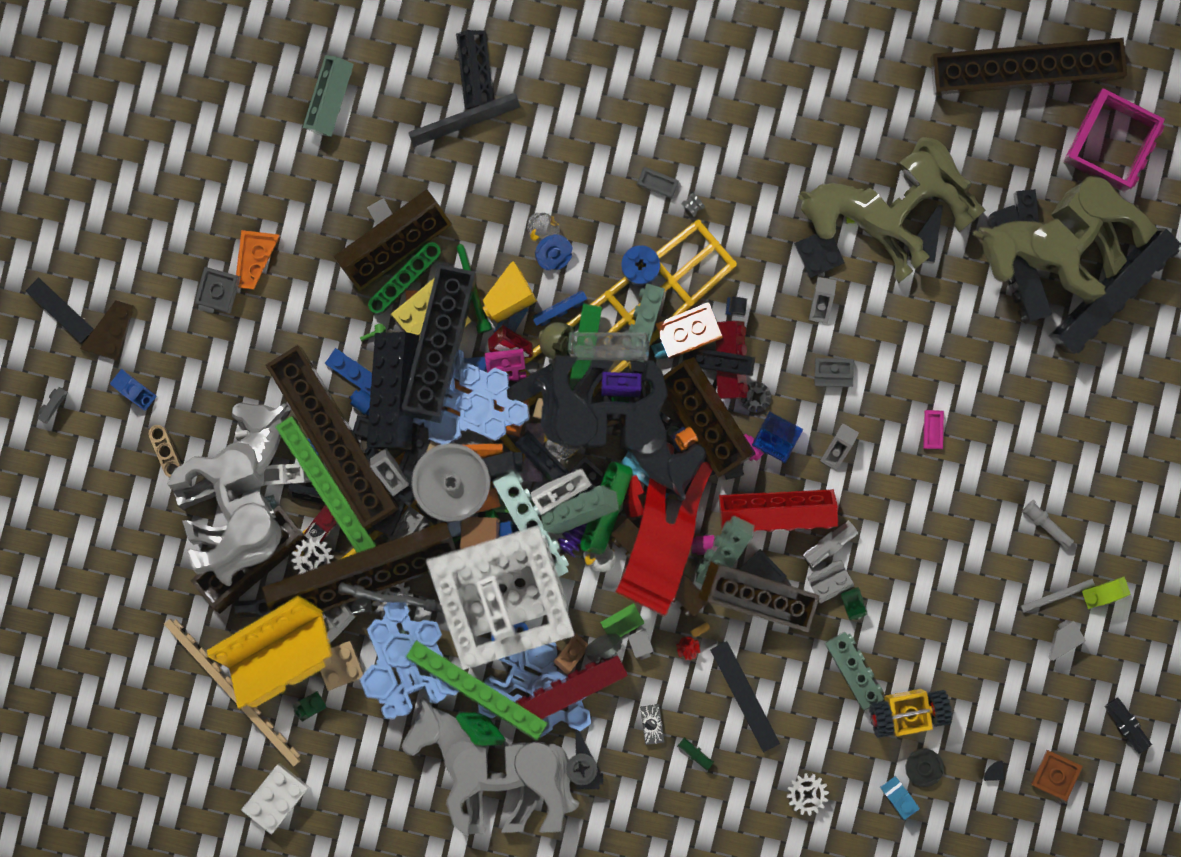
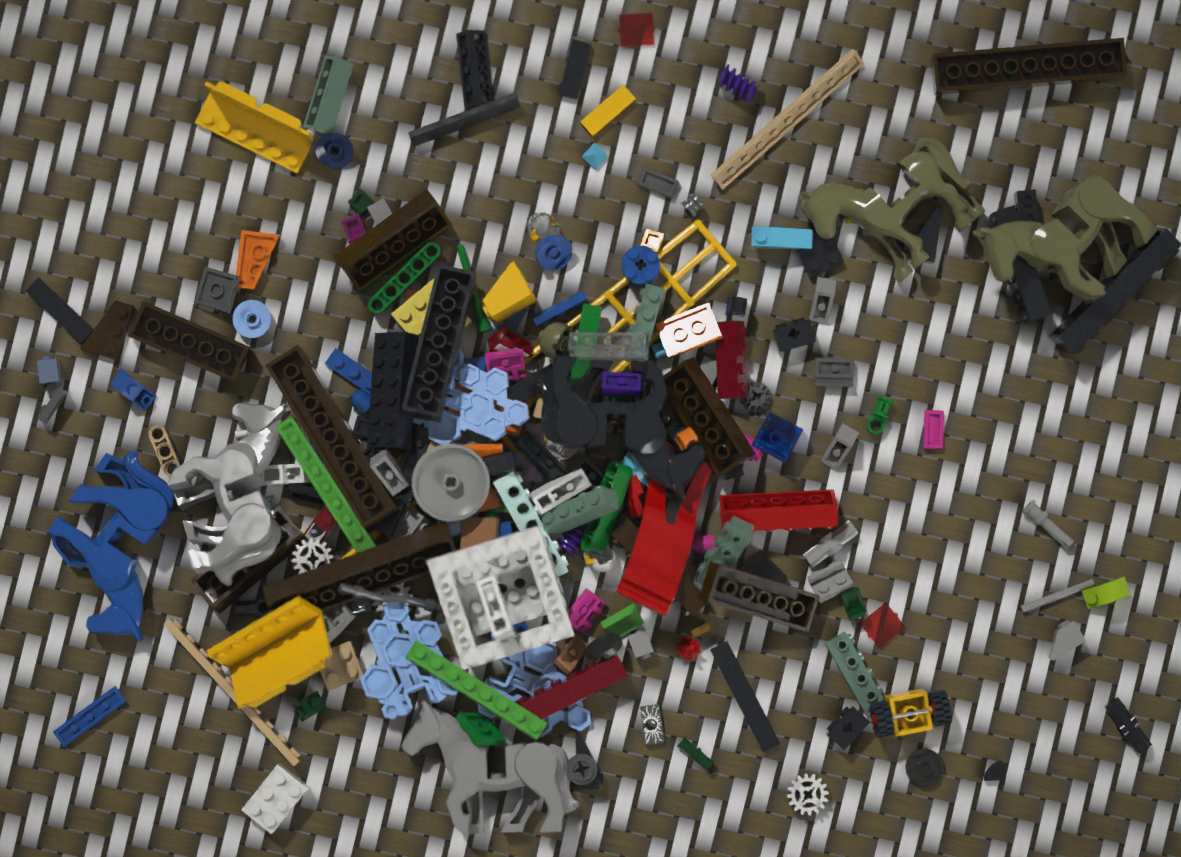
bright green hand [360,324,386,341] -> none
black tile [682,348,755,376] -> none
dark azure arch [880,776,920,820] -> none
dark orange plate [1031,750,1083,801] -> none
dark pink window [1063,88,1165,192] -> none
none -> sand blue brick [37,356,62,385]
none -> blue animal [47,450,175,641]
none -> blue tile [53,686,127,747]
none -> dark brown brick [128,301,251,383]
none -> yellow piece [195,82,315,174]
none -> light blue dish [233,300,271,338]
none -> dark blue dish [315,132,354,168]
none -> magenta bracket [341,213,367,244]
none -> dark green tile [348,189,375,216]
none -> black tile [559,40,591,100]
none -> dark pink plate [568,588,607,634]
none -> yellow tile [580,85,636,137]
none -> medium azure slope [582,143,608,169]
none -> clear red piece [618,13,655,47]
none -> tile [641,229,665,253]
none -> tan plate [711,49,864,190]
none -> dark purple piece [717,64,760,103]
none -> medium azure slope [751,227,813,249]
none -> black brick [772,317,816,353]
none -> black brick [826,706,870,751]
none -> clear red piece [860,602,905,648]
none -> green connector [866,396,894,435]

